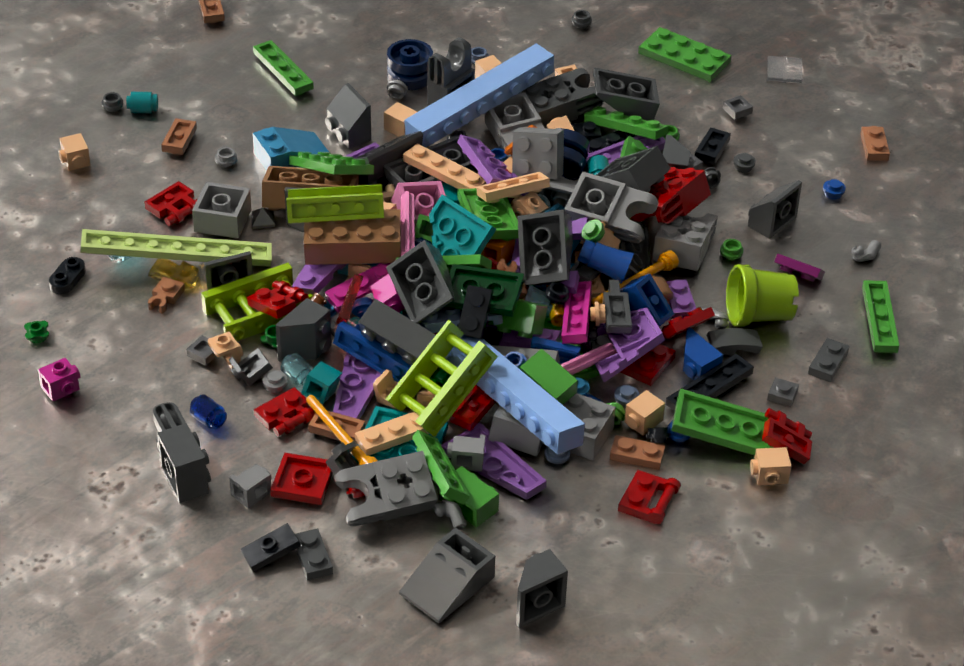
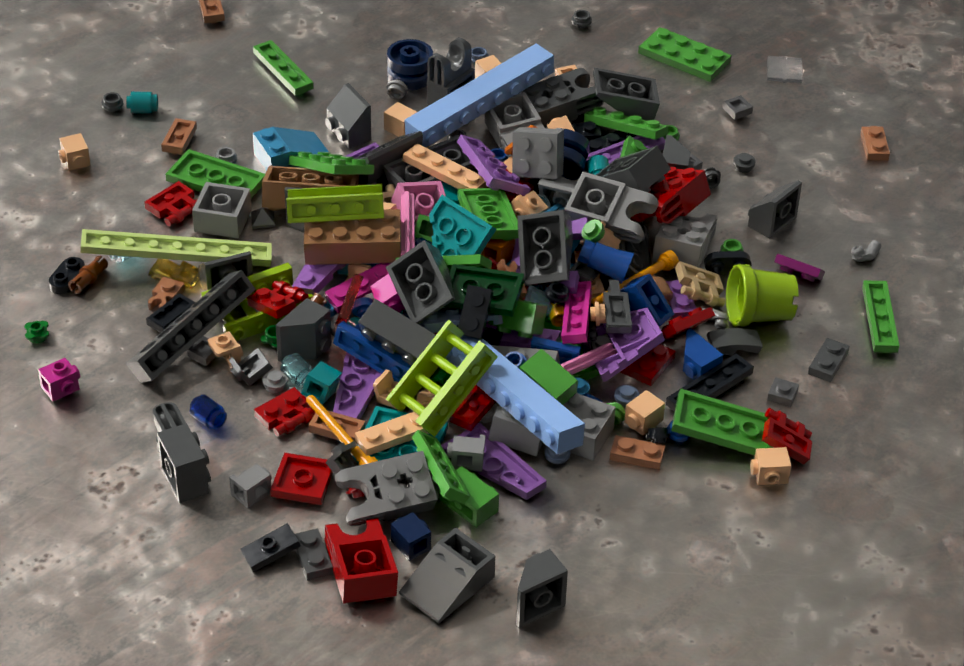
light grey arm [434,499,467,530] -> none
light nougat plate [476,172,550,203] -> none
red plate [618,470,681,524] -> none
black plate [695,127,731,165] -> none
blue plate [823,179,846,200] -> none
none -> dark orange pin [68,256,108,294]
none -> dark grey brick [126,270,256,383]
none -> black plate [146,293,196,333]
none -> bright green plate [165,149,265,198]
none -> red brick [324,518,398,604]
none -> dark blue brick [391,512,431,561]
none -> tan plate [675,261,725,307]
none -> black plate [704,251,752,275]

